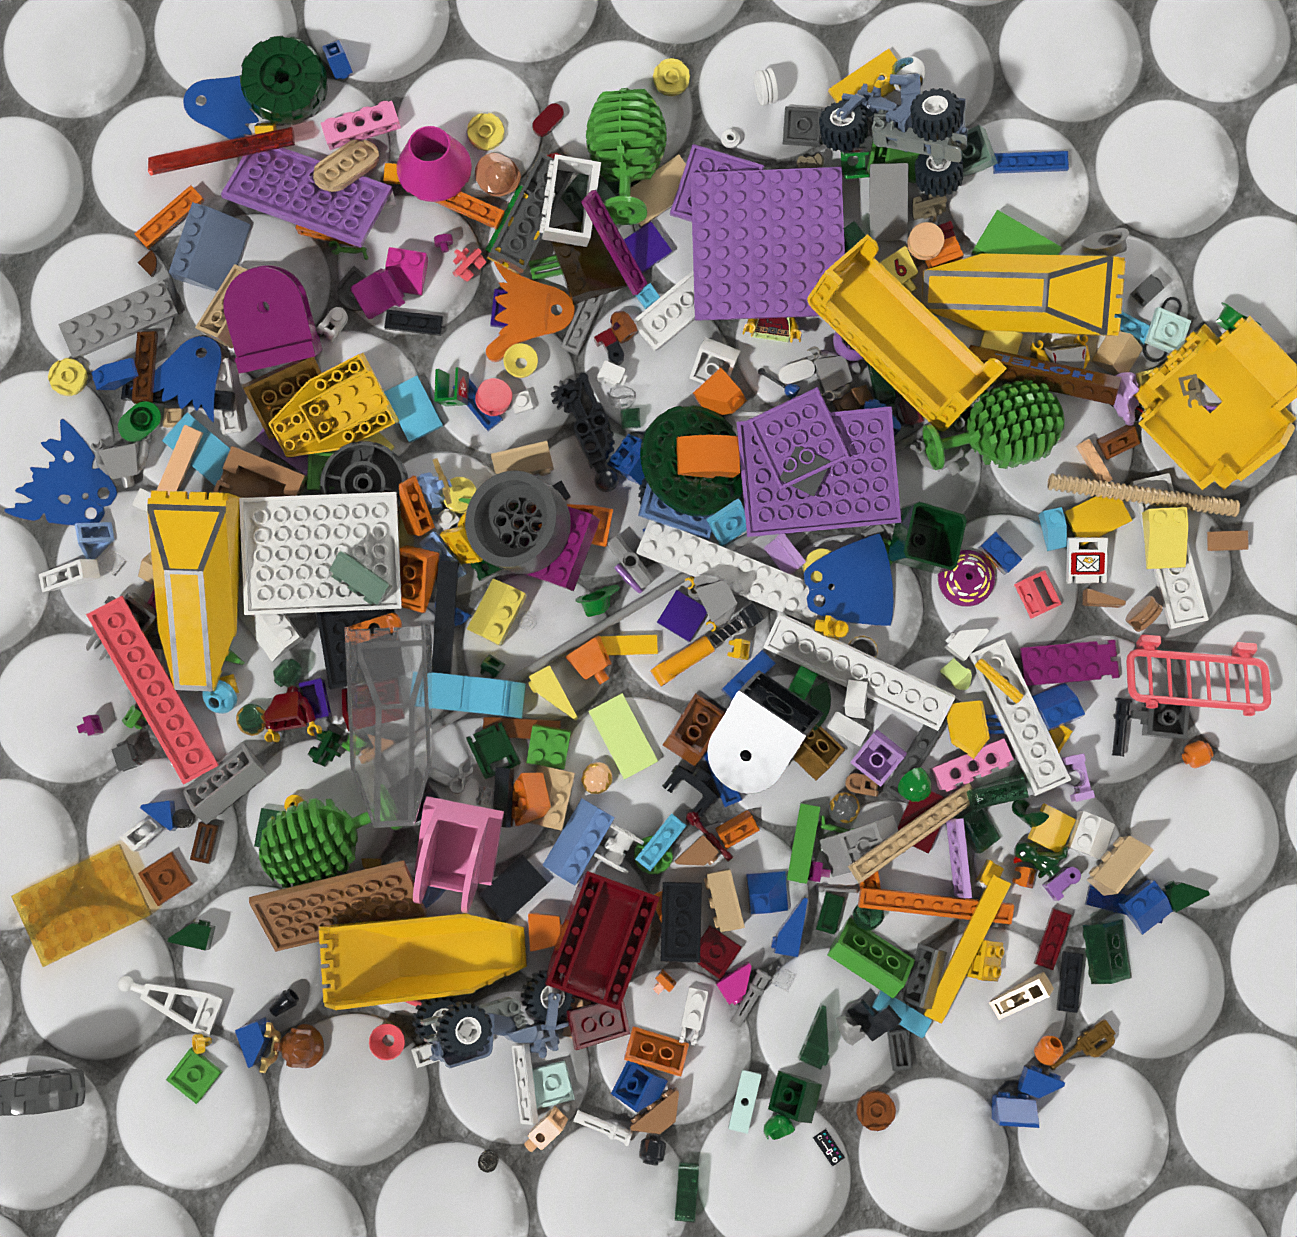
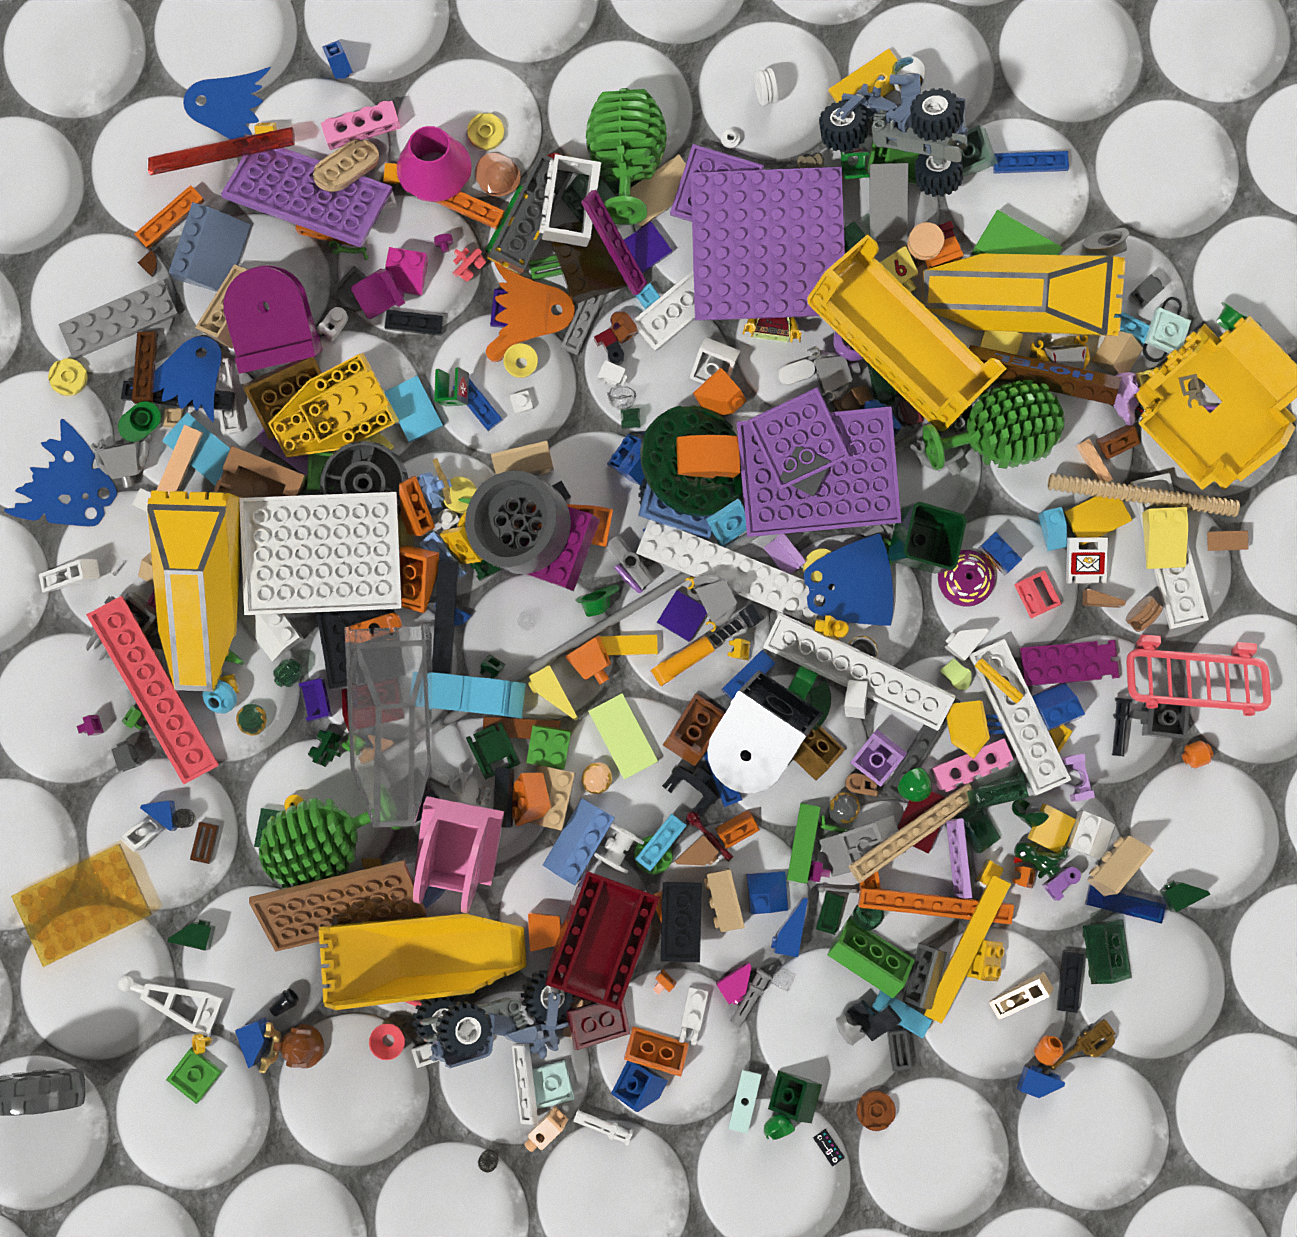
light blue slope [75,522,115,559] -> none
blue slope [91,358,138,390] -> none
dark orange tile [138,852,193,906] -> none
light grey slope [182,742,267,824] -> none
dark green wheel [240,35,328,126] -> none
dark red torso [264,686,322,742] -> none
sand green slope [329,551,392,606] -> none
light yellow slope [467,579,527,647] -> none
coral head [475,378,512,416] -> none
black tile [479,854,548,923] -> none
dark red tile [532,103,564,137] -> none
black arm [551,373,618,492] -> none
medium nougat slope [630,1087,679,1134] -> none
black head [639,1135,666,1166] -> none
light yellow tile [653,58,690,96] -> none
clear green beam [675,1162,699,1223] -> none
dark red tile [697,925,742,979] -> none
hinge [758,368,801,399] -> none
dark grey tile [782,106,822,147] -> none
clear green slope [798,1003,830,1070] -> none
white tile [826,711,870,747] -> none
dark tan hips [912,194,947,223] -> none
slope [991,1092,1039,1128] -> none
dark red tile [1034,908,1072,971] -> none
blue slope [1118,880,1173,935] -> none

